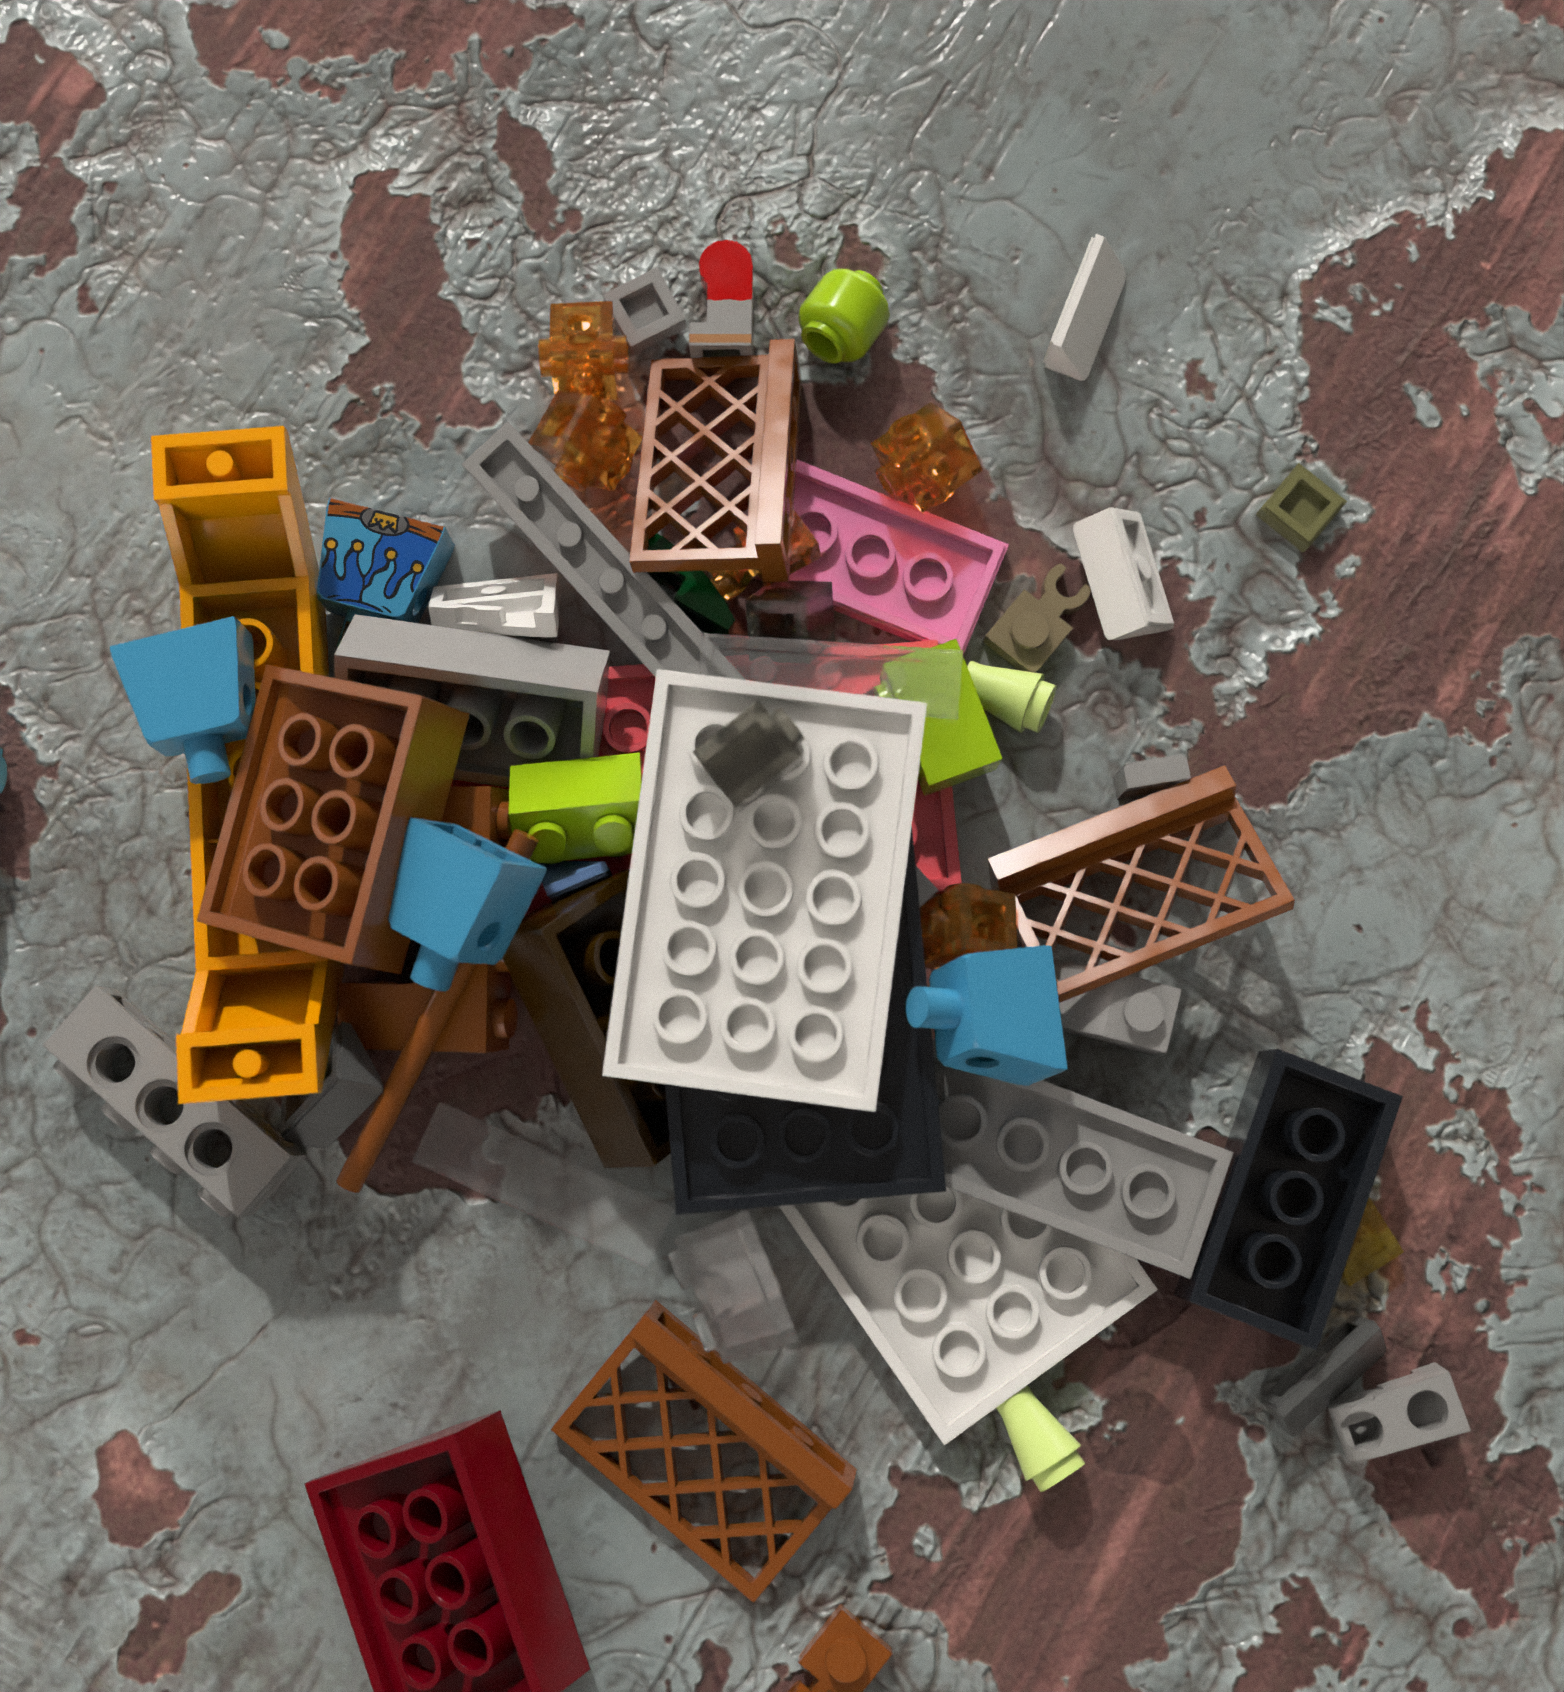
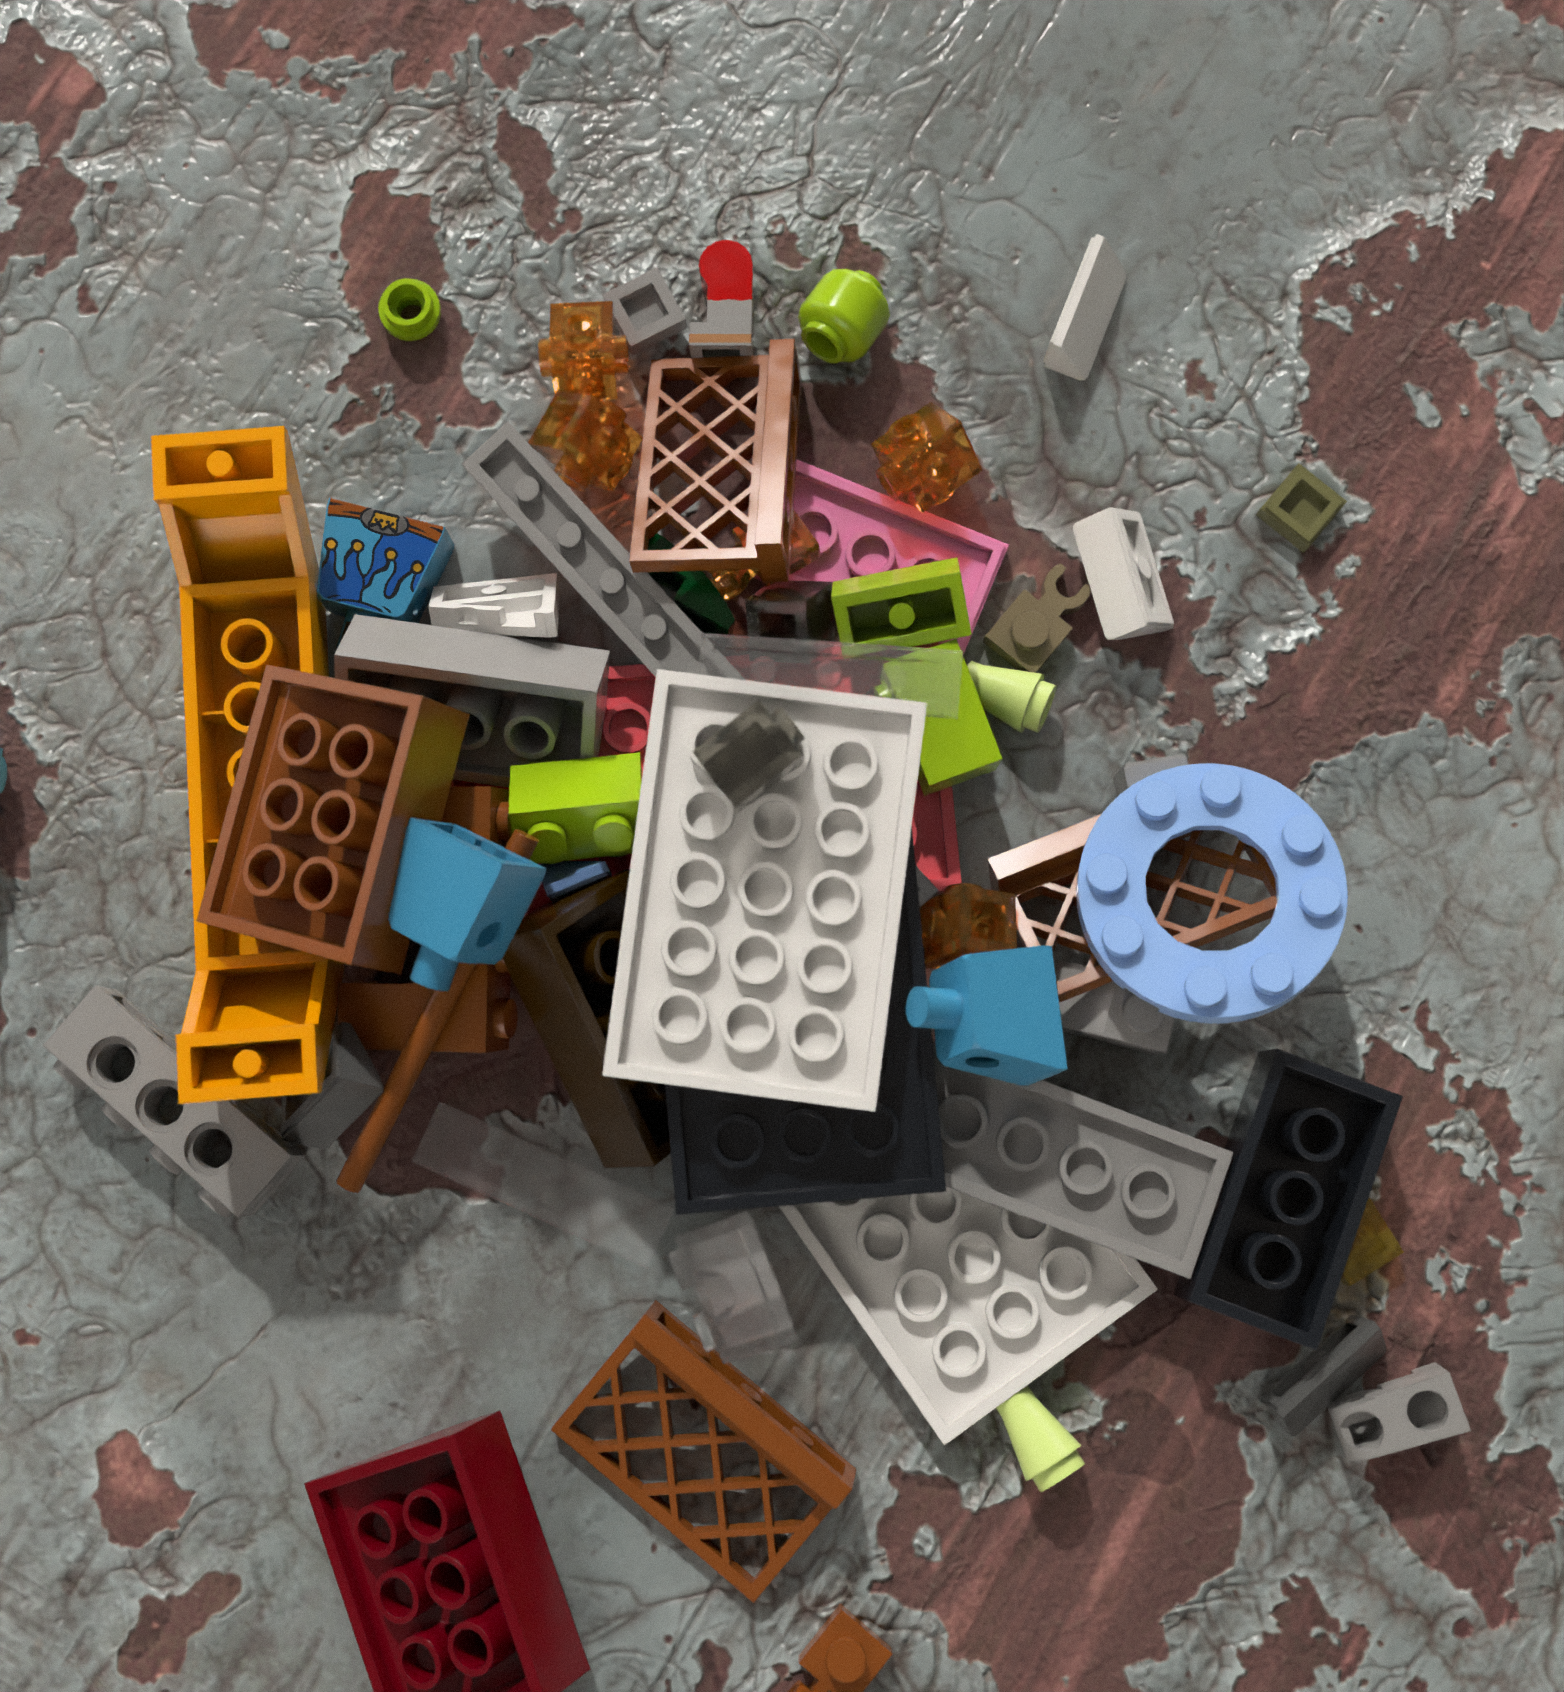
dark azure torso [109,616,256,784] -> none
none -> lime plate [378,278,441,341]
none -> lime brick [831,557,972,660]
none -> light blue plate [1076,763,1348,1024]

